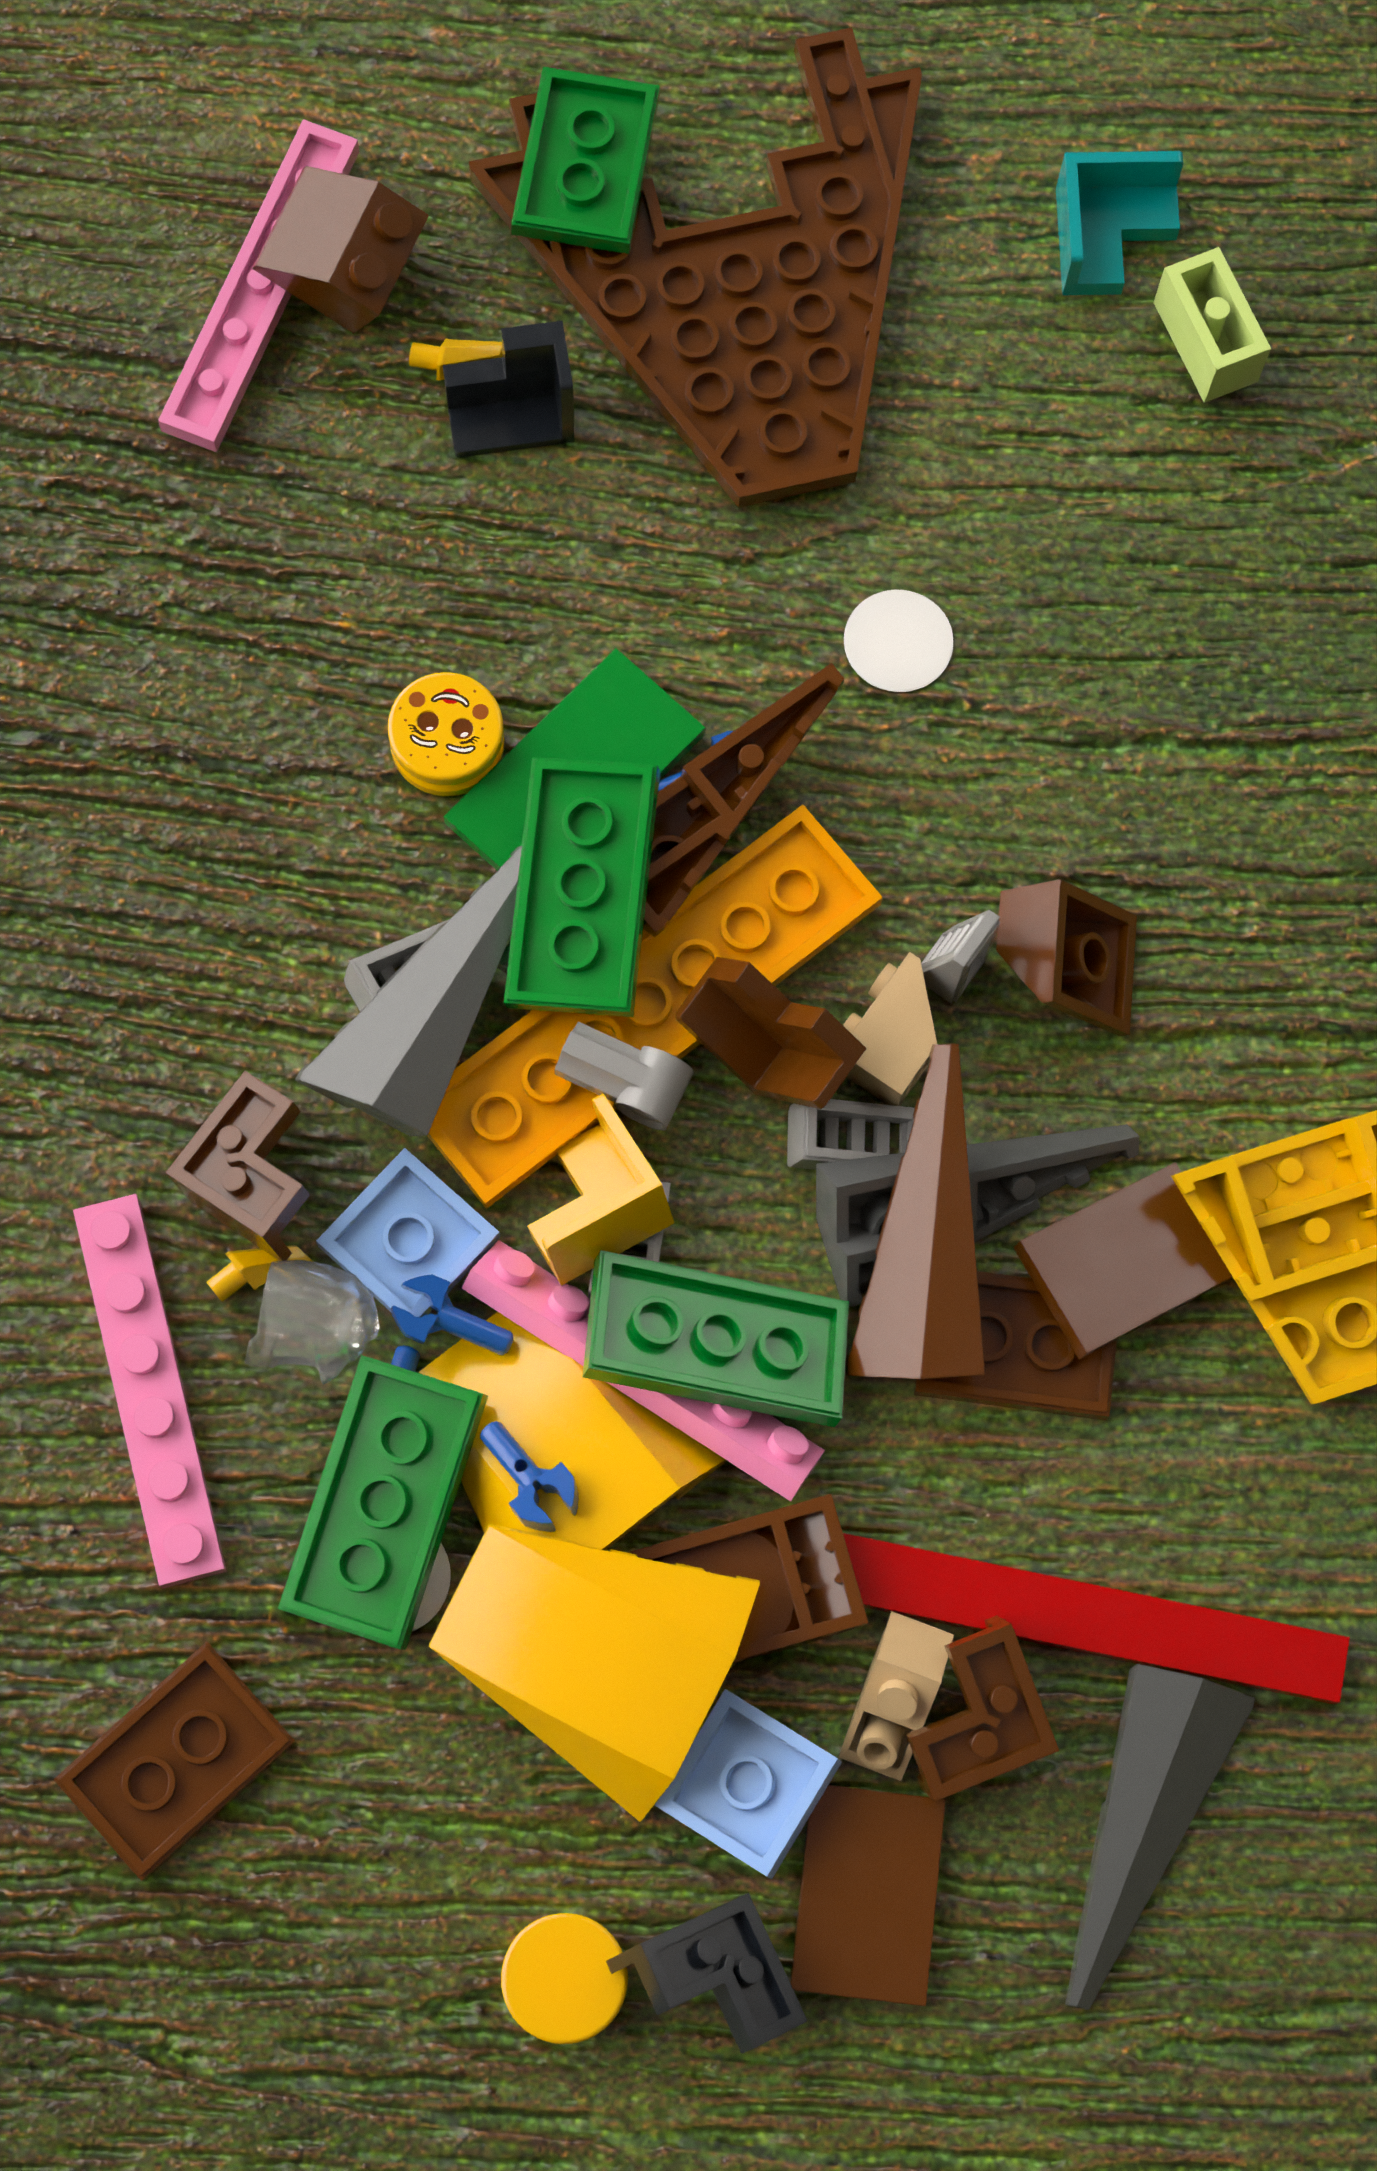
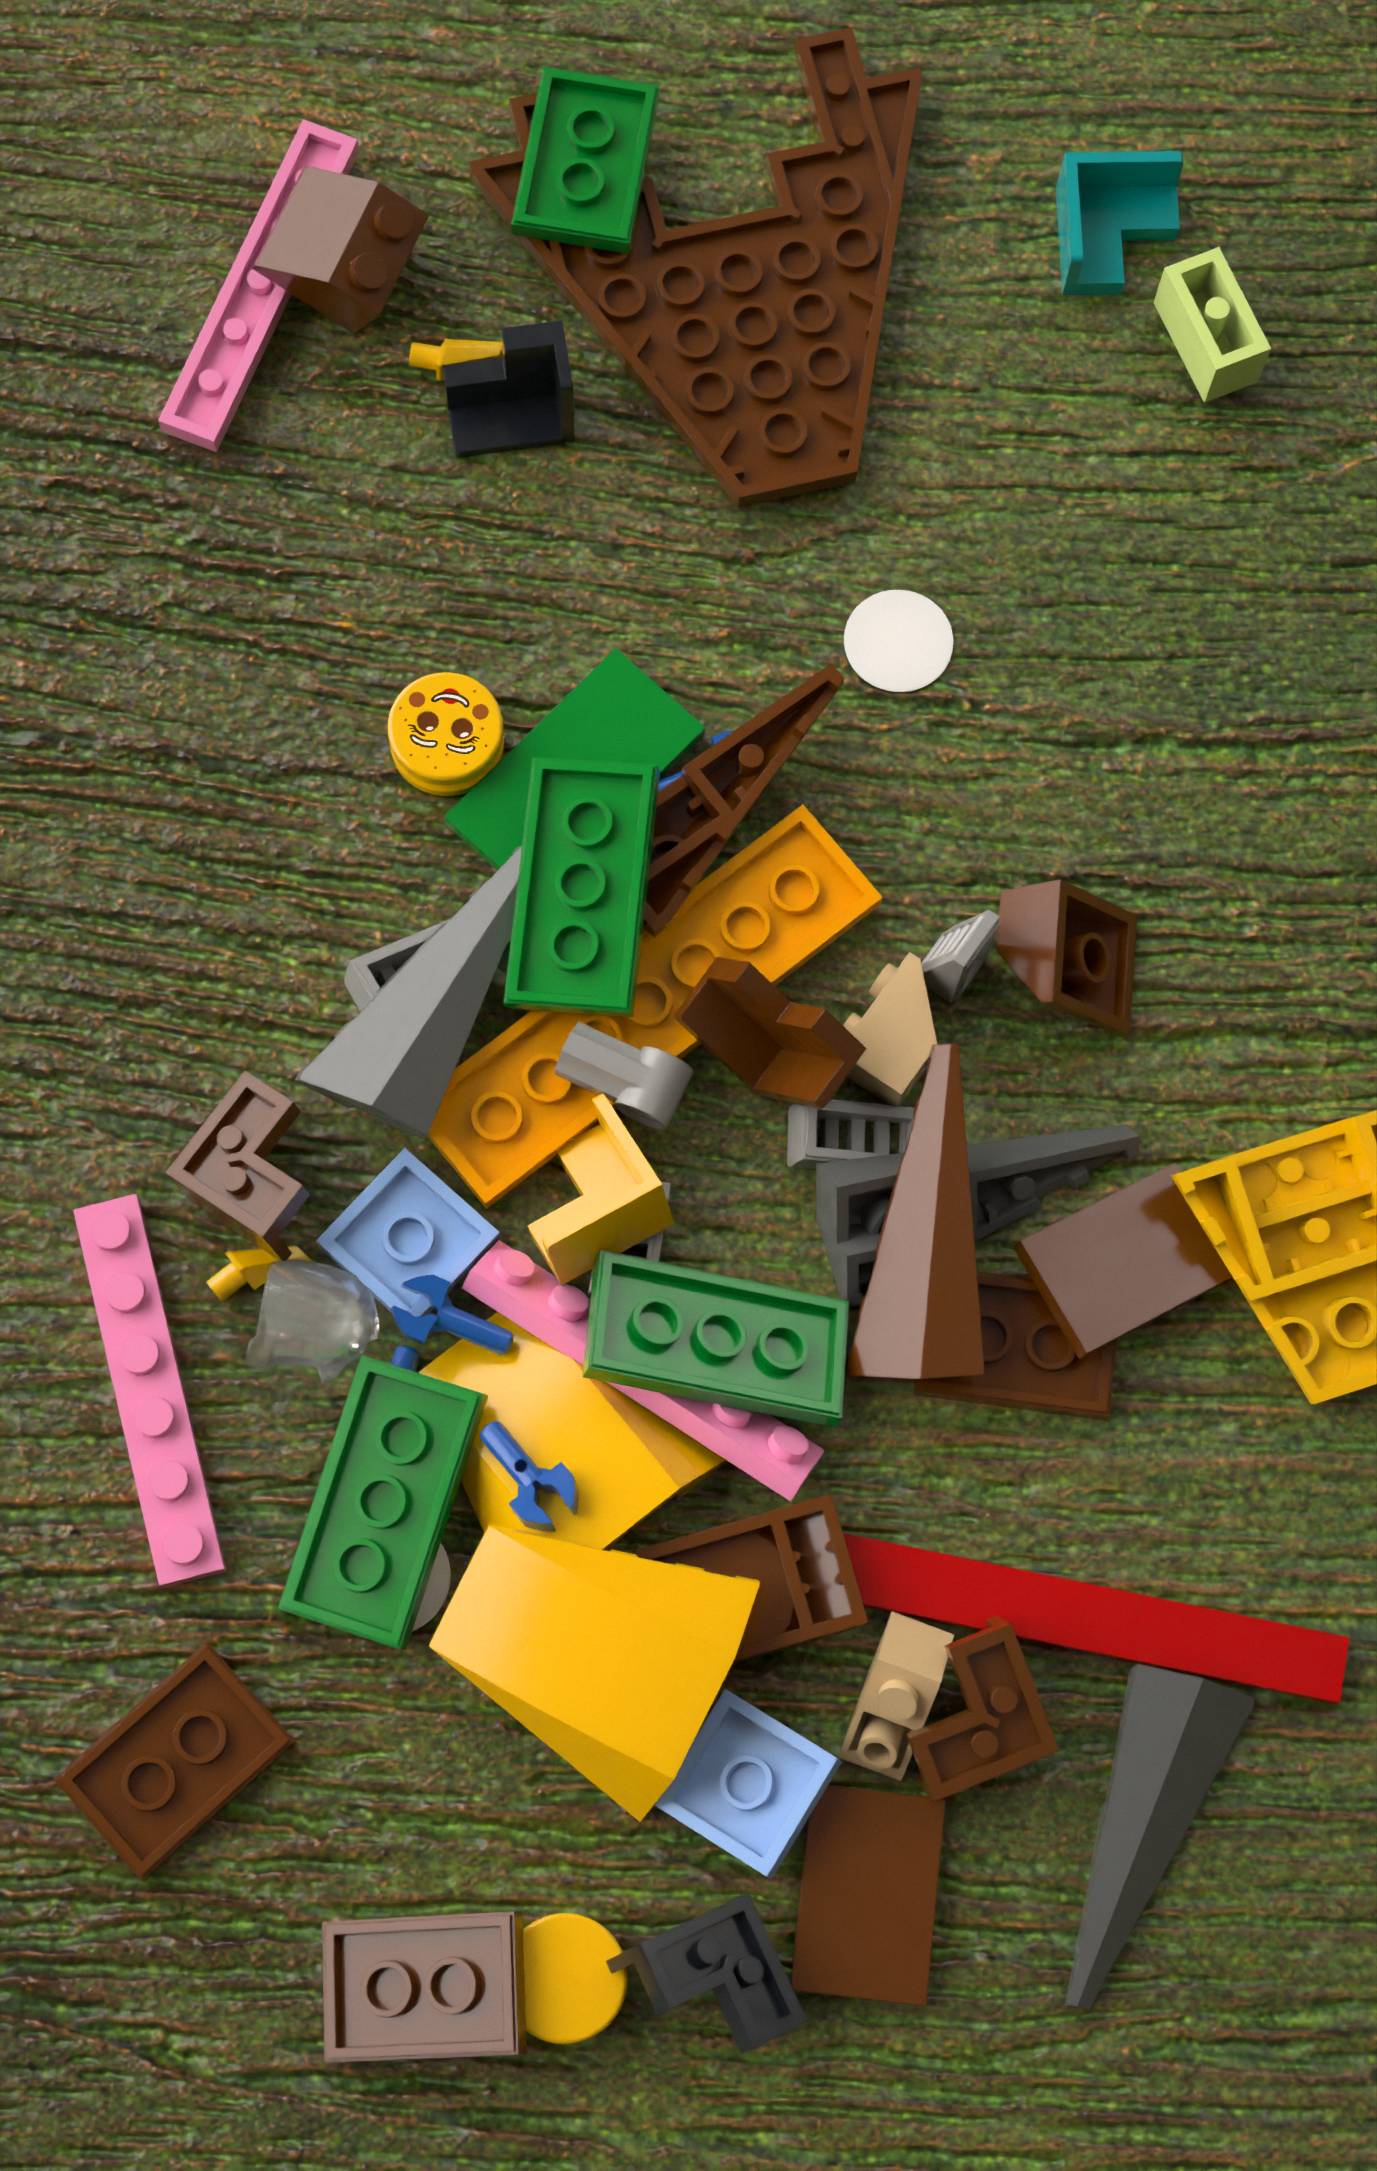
none -> tile [322,1911,527,2063]

